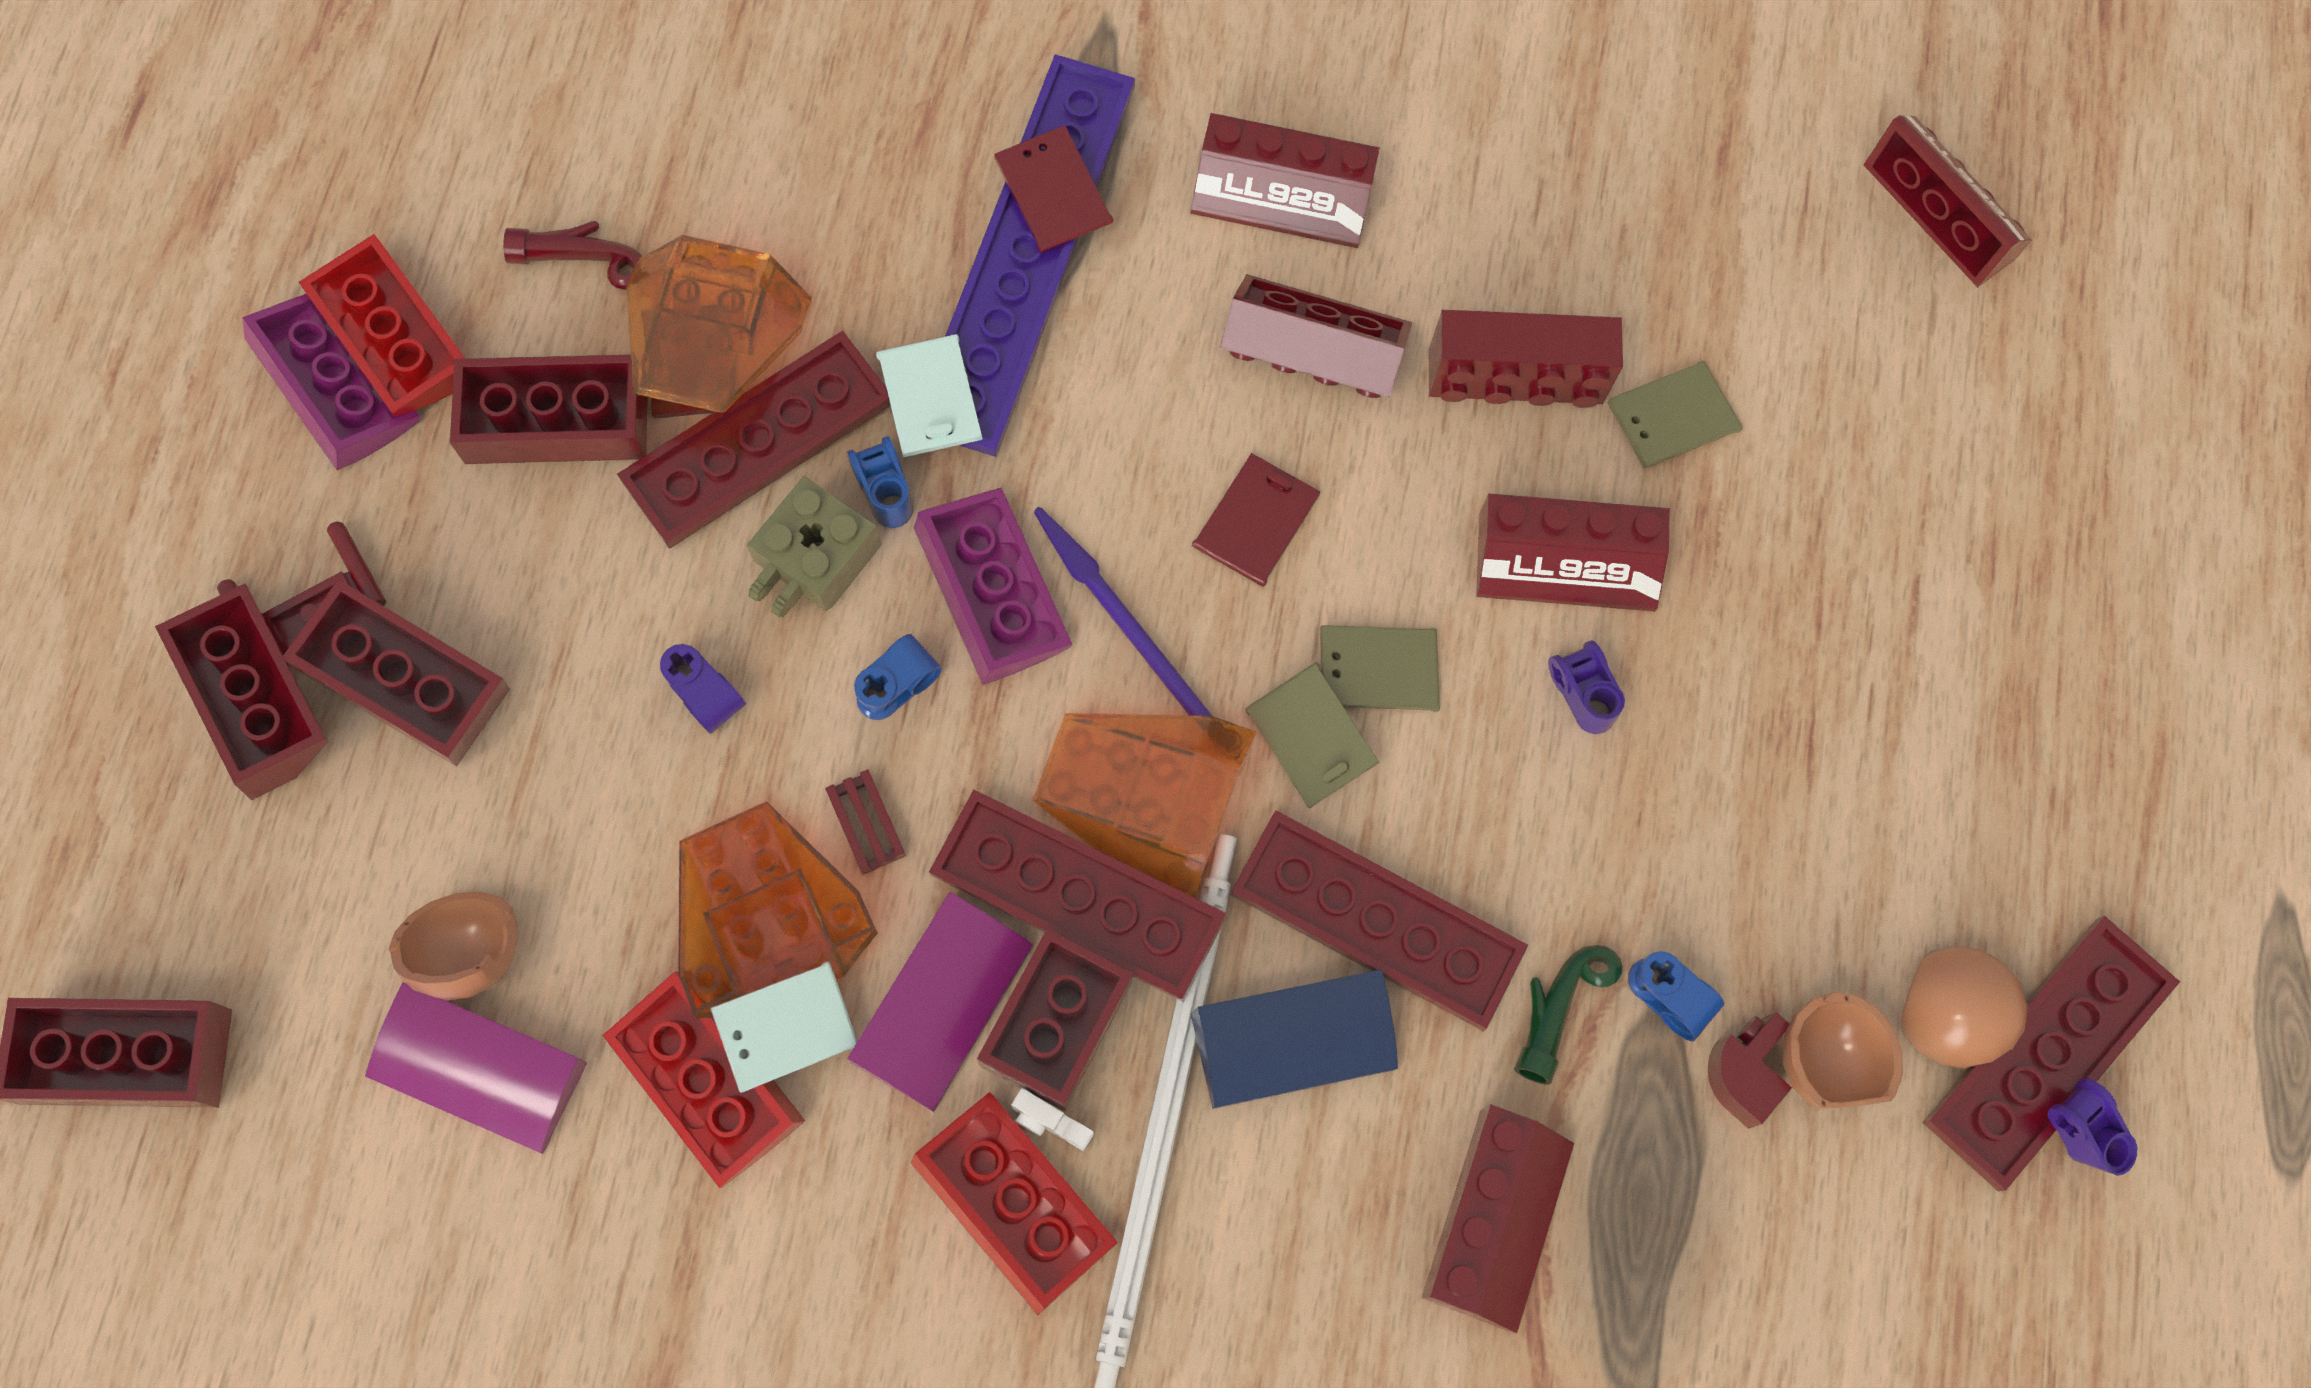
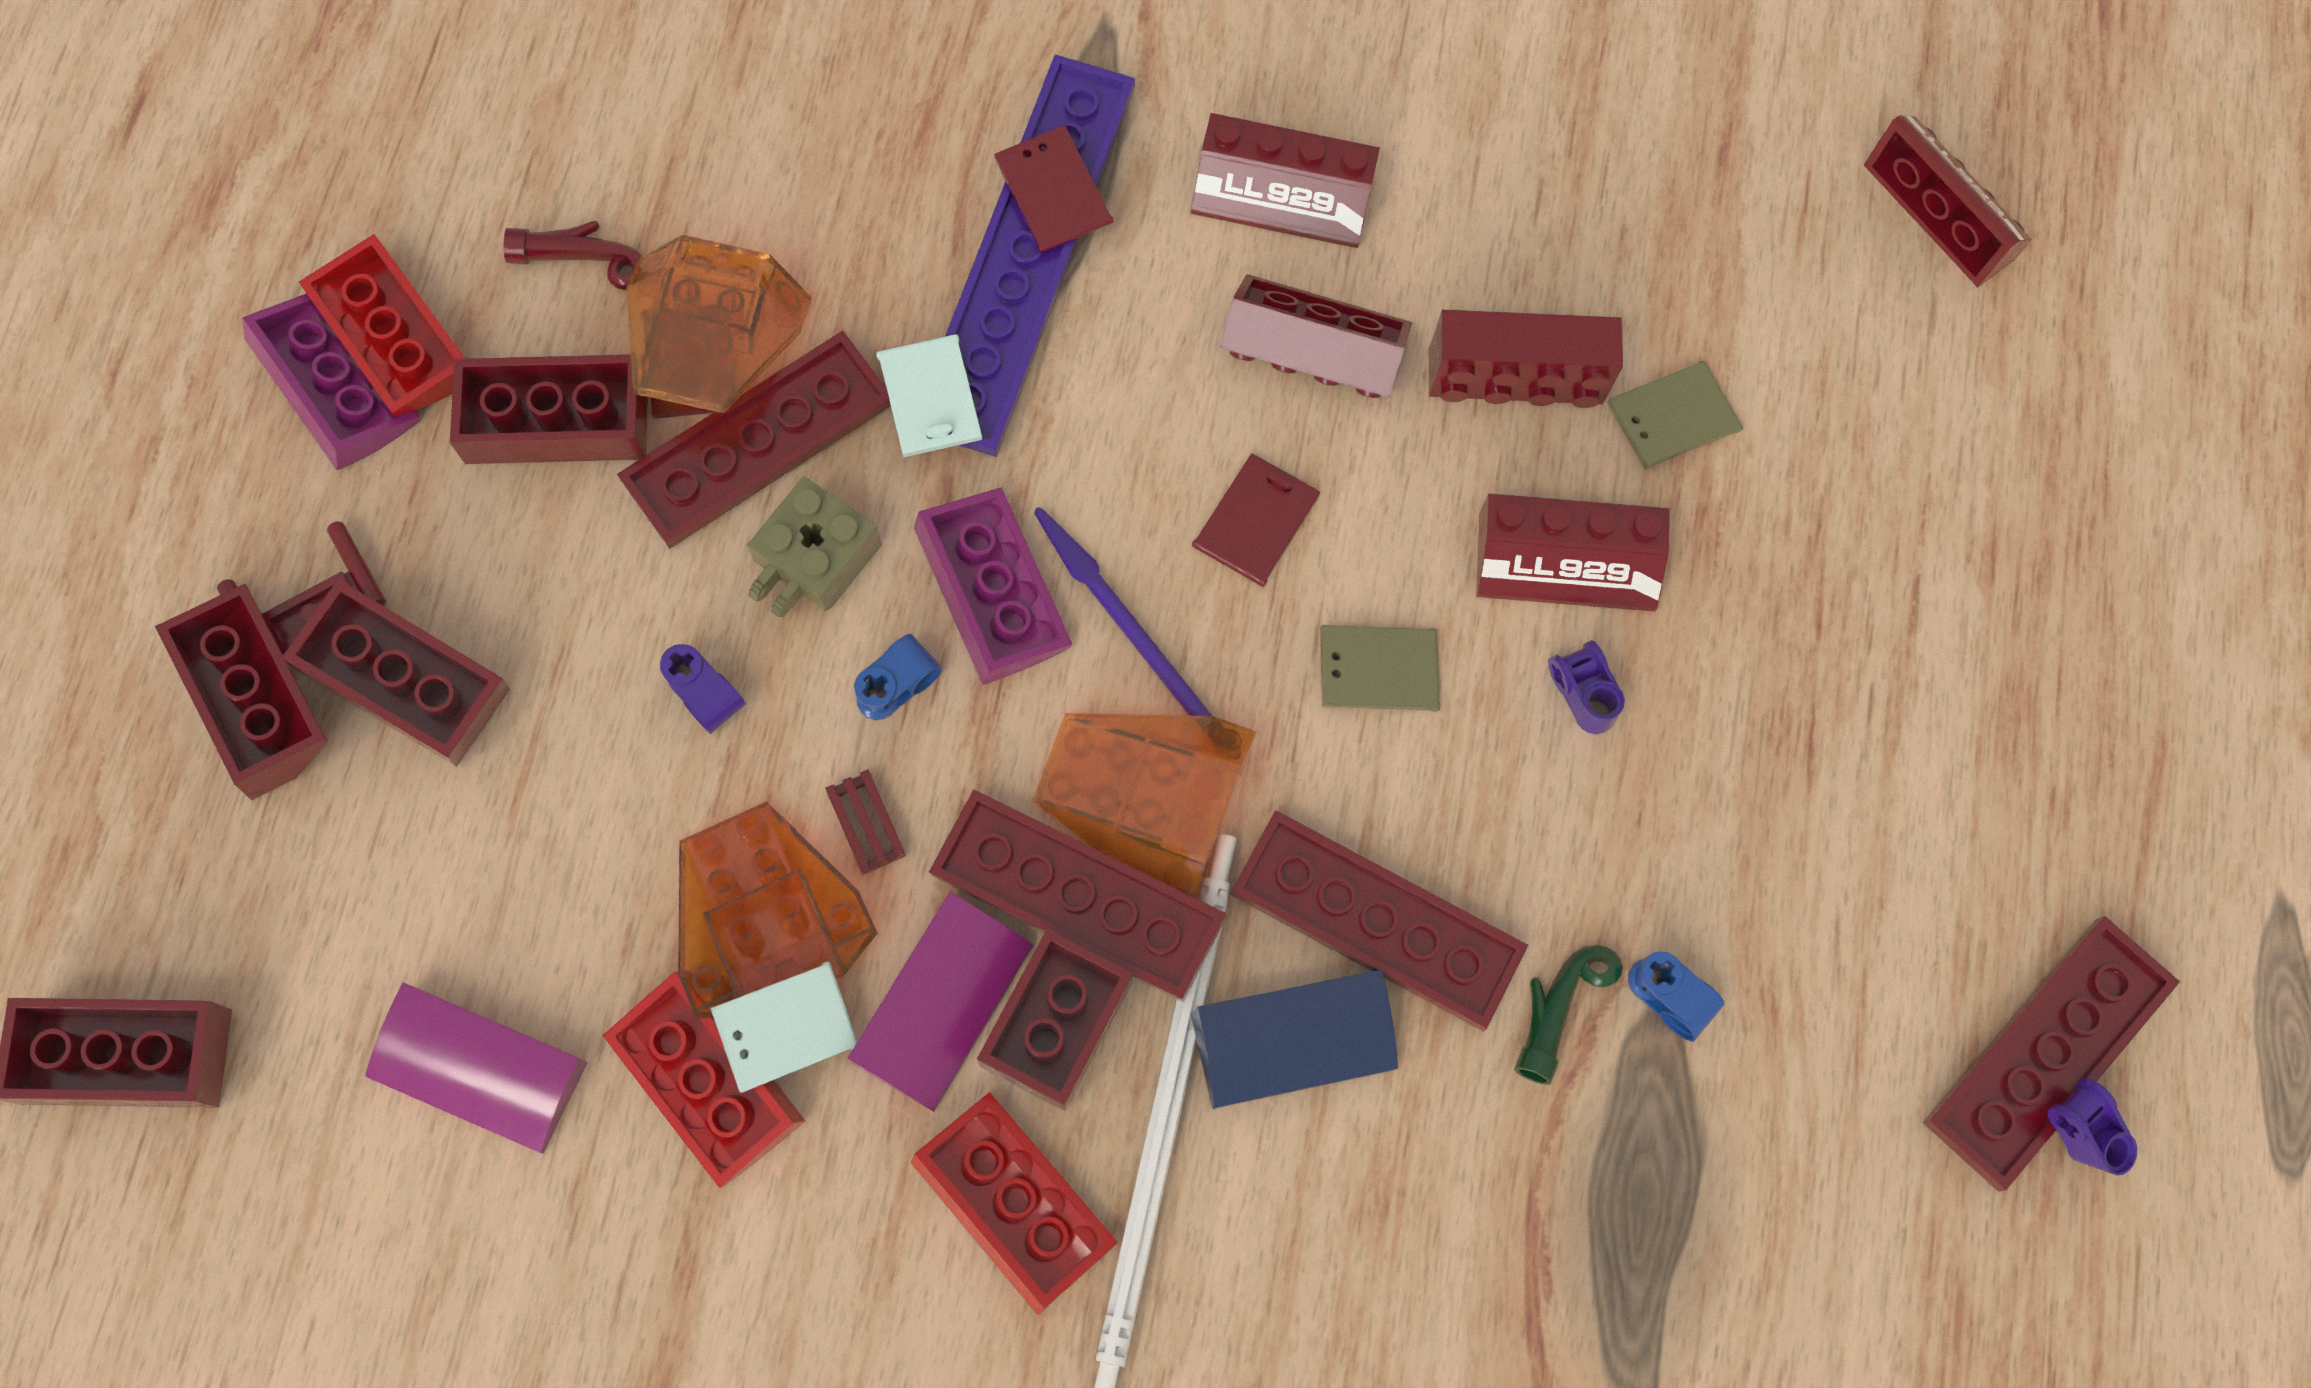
nougat cylinder [388,892,517,1001] -> none
blue piece [846,436,913,528] -> none
white plate [1011,1088,1094,1152] -> none
olive container [1245,662,1380,808] -> none
dark red slope [1421,1104,1574,1334] -> none
dark red brick [1708,1012,1792,1129] -> none
nougat cylinder [1783,992,1903,1110] -> none
nougat cylinder [1901,946,2028,1069] -> none

